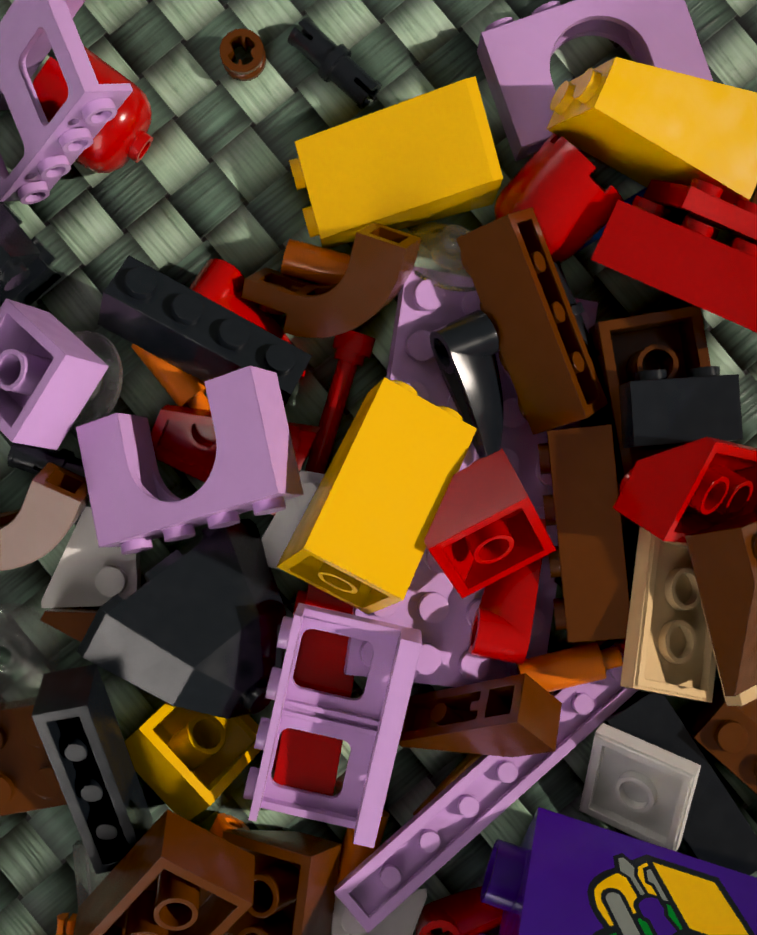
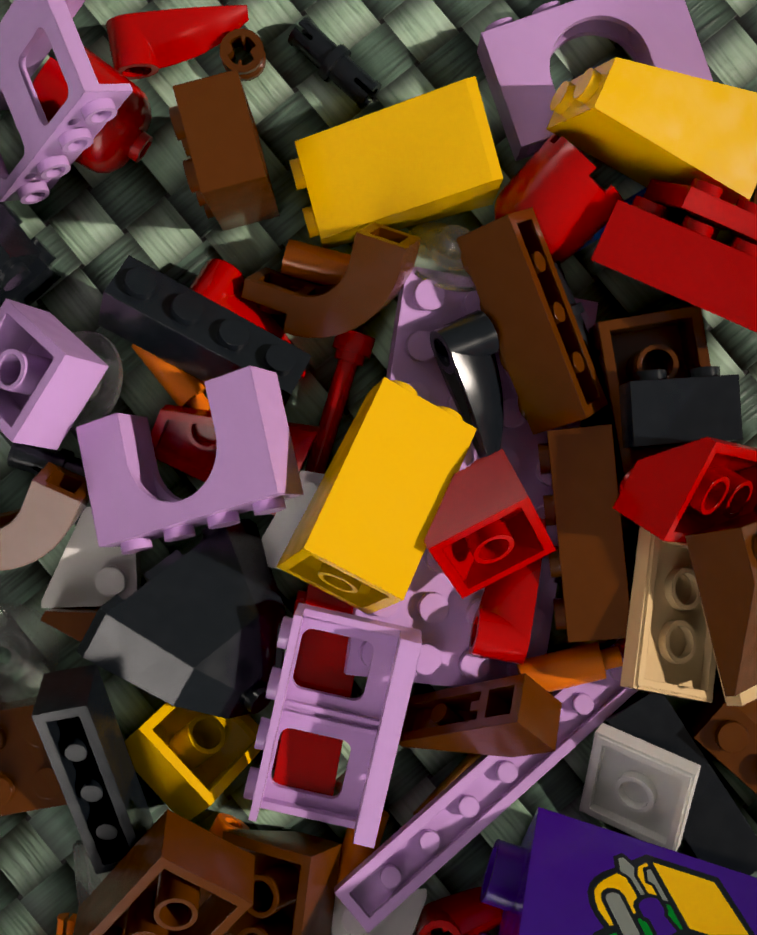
none -> red piece [106,5,249,80]
none -> reddish brown brick [169,69,280,231]

